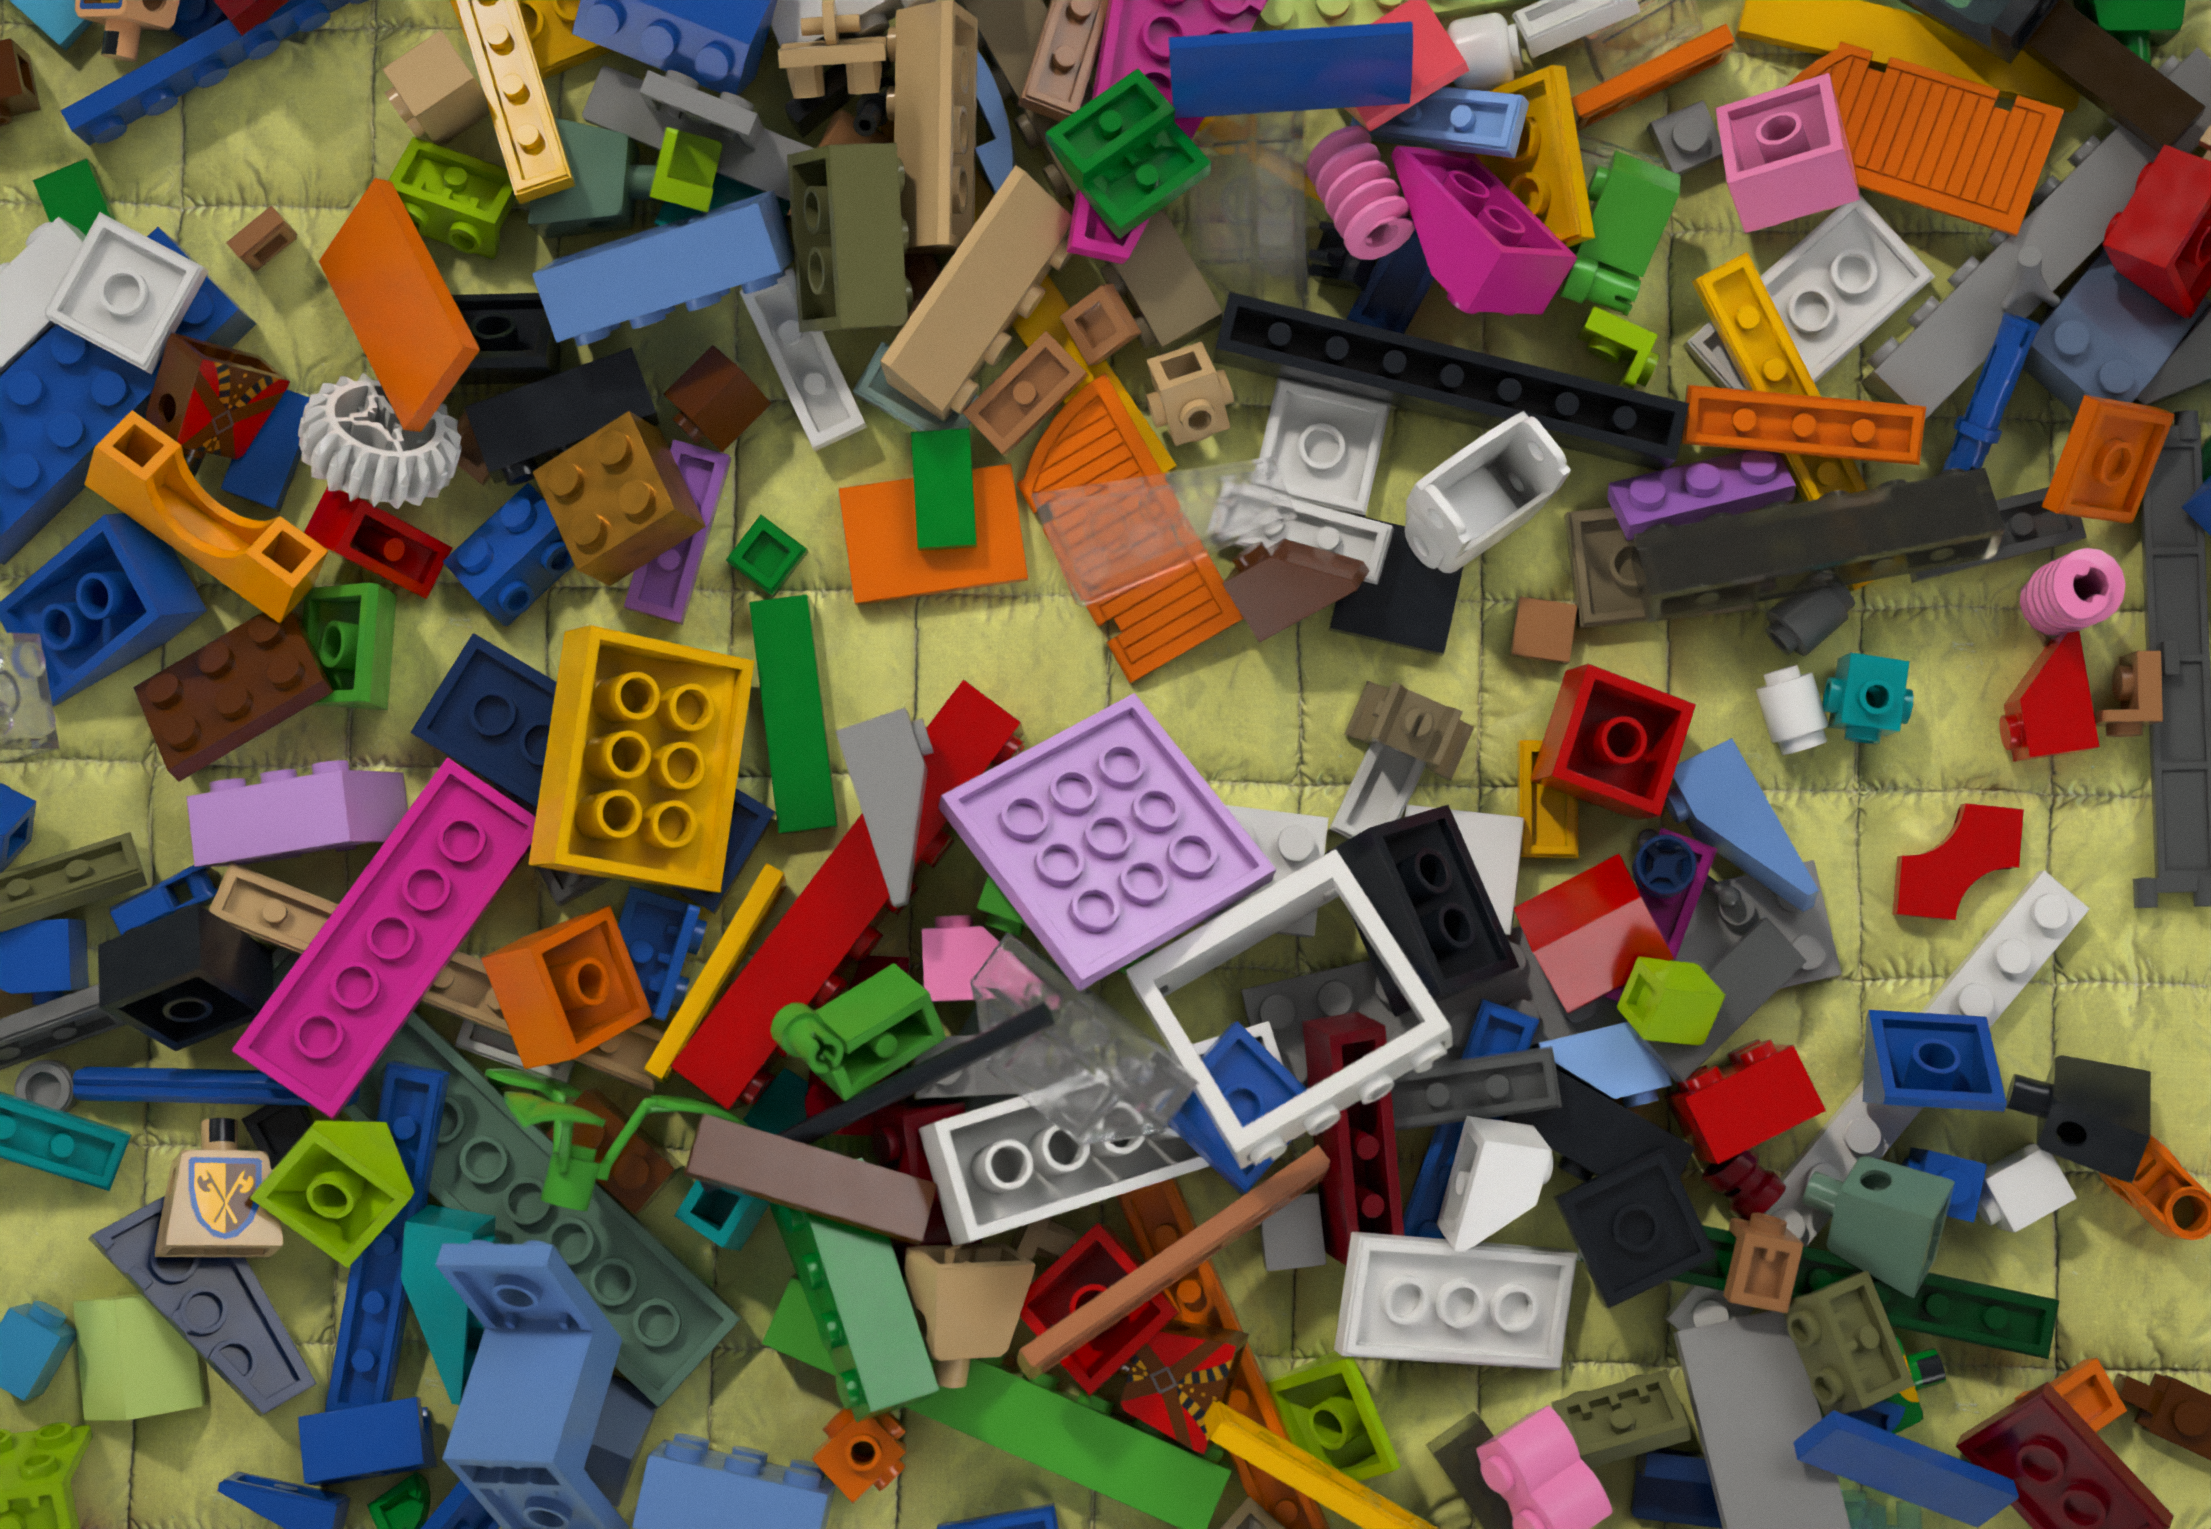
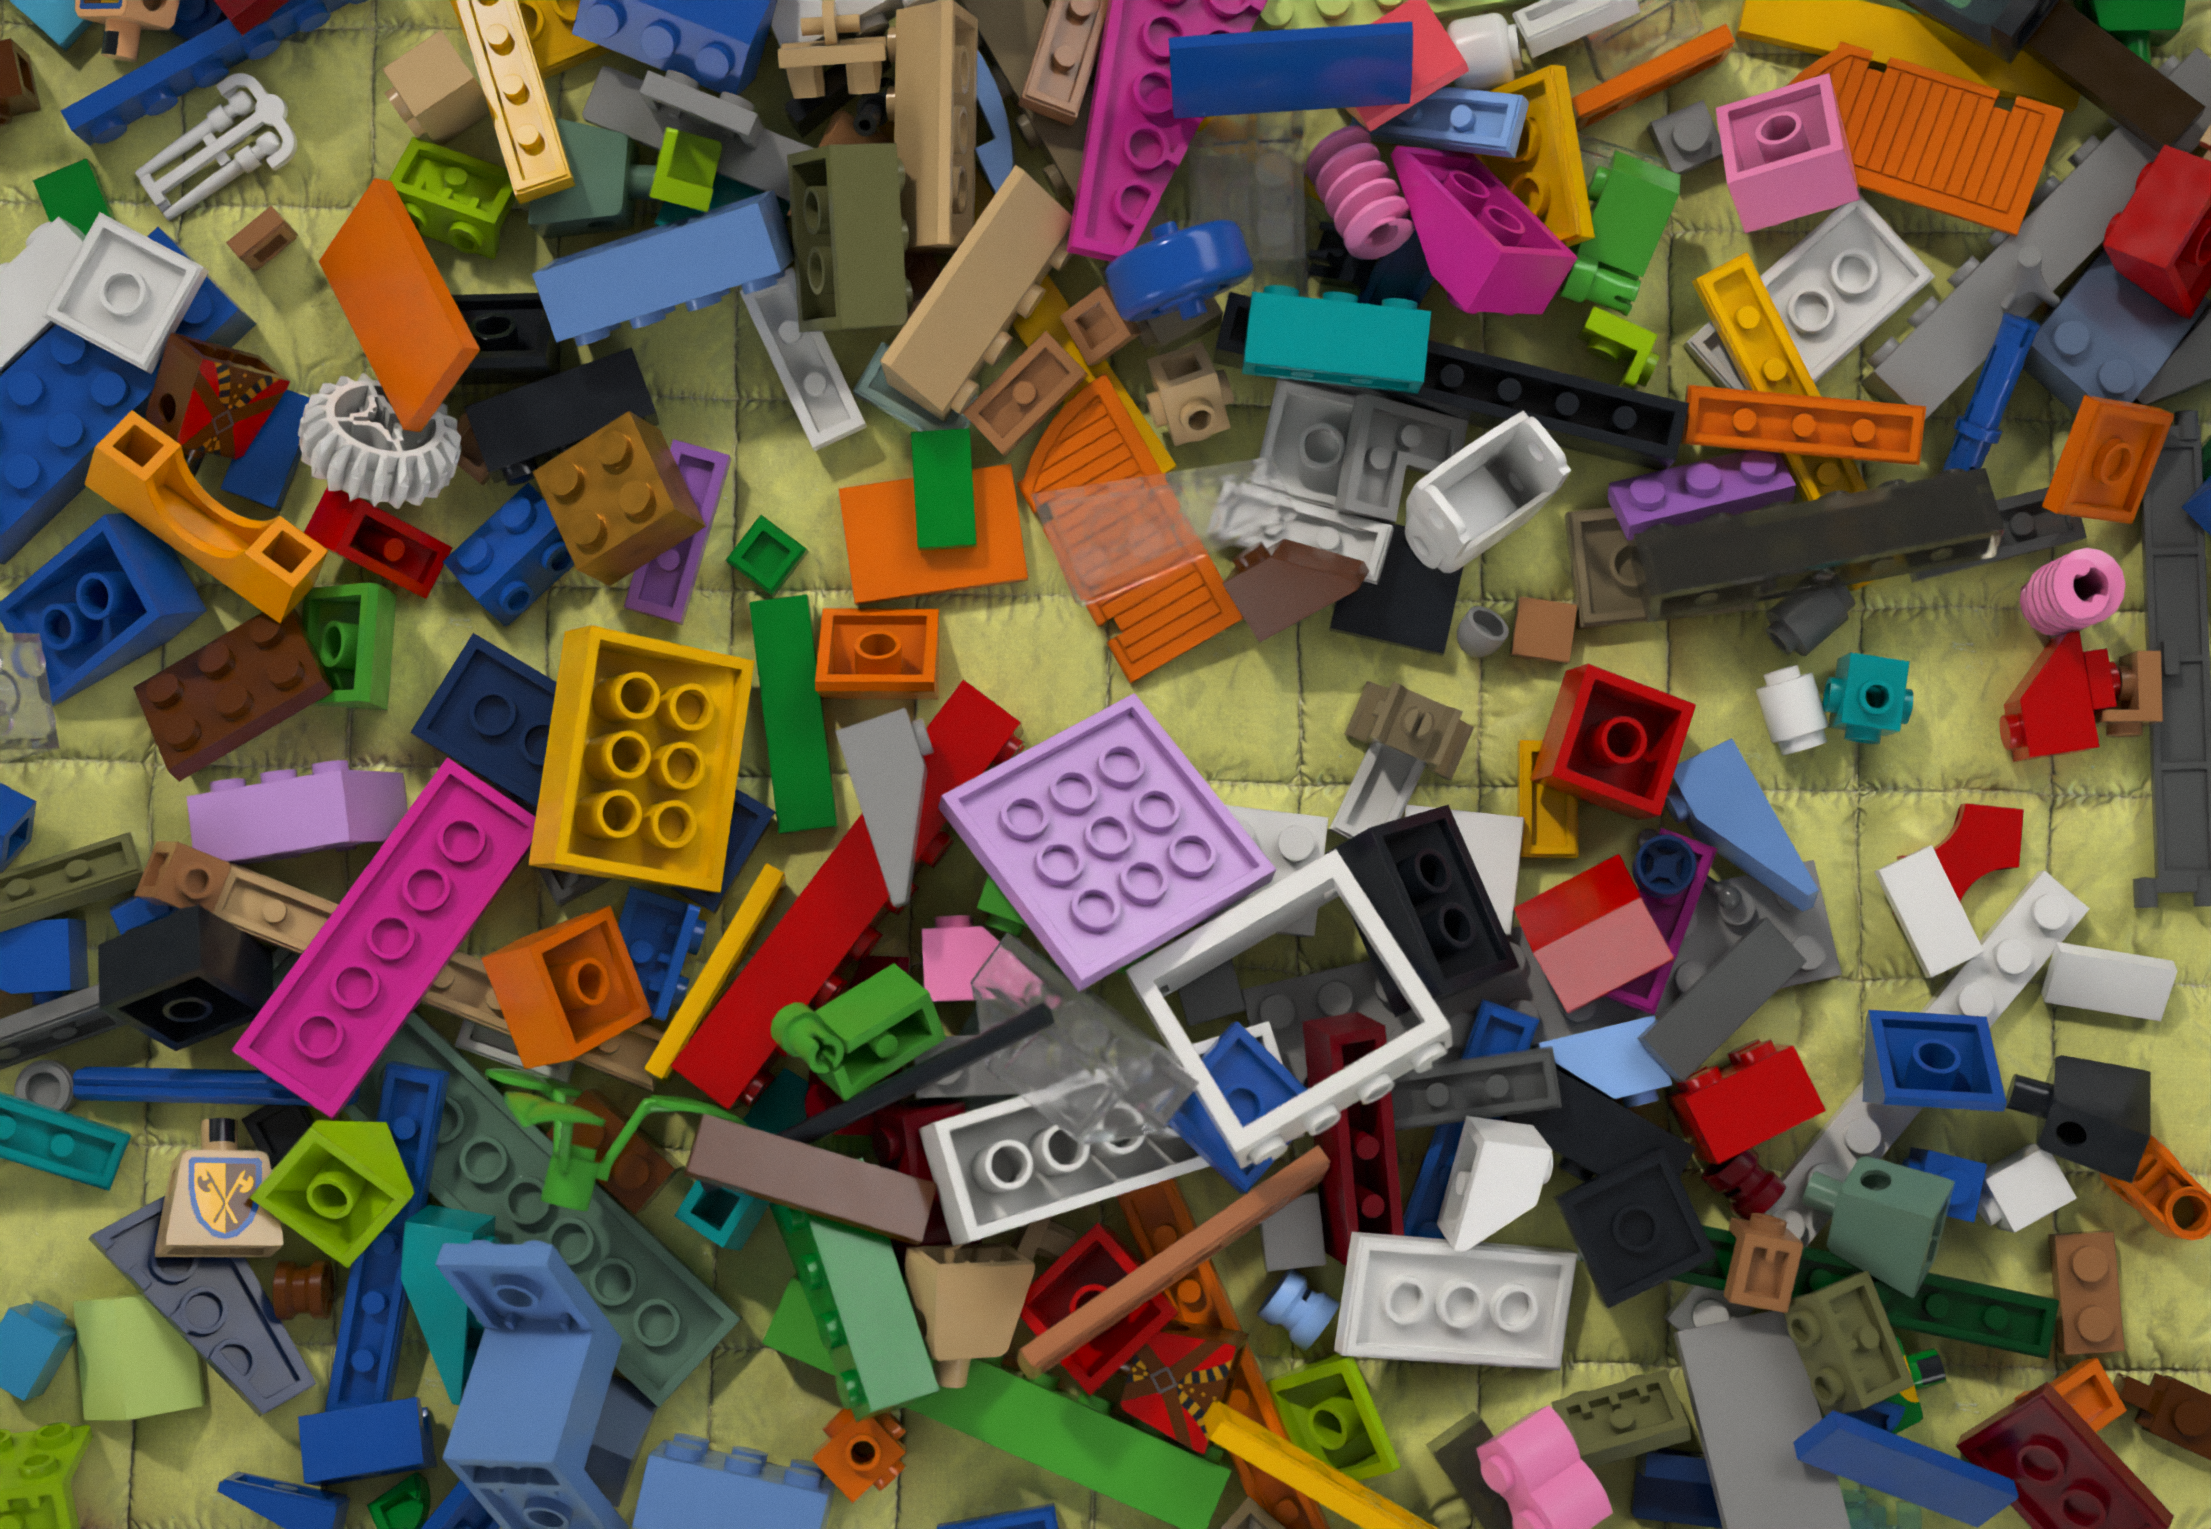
reddish brown brick [663,345,772,452] -> none
green slope [1045,68,1212,239] -> none
lime panel [1616,957,1726,1046] -> none
none -> medium nougat bracket [134,841,231,913]
none -> white piece [135,73,297,221]
none -> reddish brown wheel [273,1260,334,1321]
none -> orange slope [815,608,939,700]
none -> blue wheel [1105,220,1253,322]
none -> dark grey brick [1177,959,1246,1026]
none -> teal brick [1242,285,1431,393]
none -> light blue wheel [1257,1269,1340,1351]
none -> light grey plate [1334,394,1468,523]
none -> light grey hinge [1457,606,1509,658]
none -> white tile [1874,845,1984,978]
none -> white tile [2041,942,2177,1021]
none -> medium nougat plate [2048,1230,2125,1355]
none -> red plate [2083,648,2121,712]

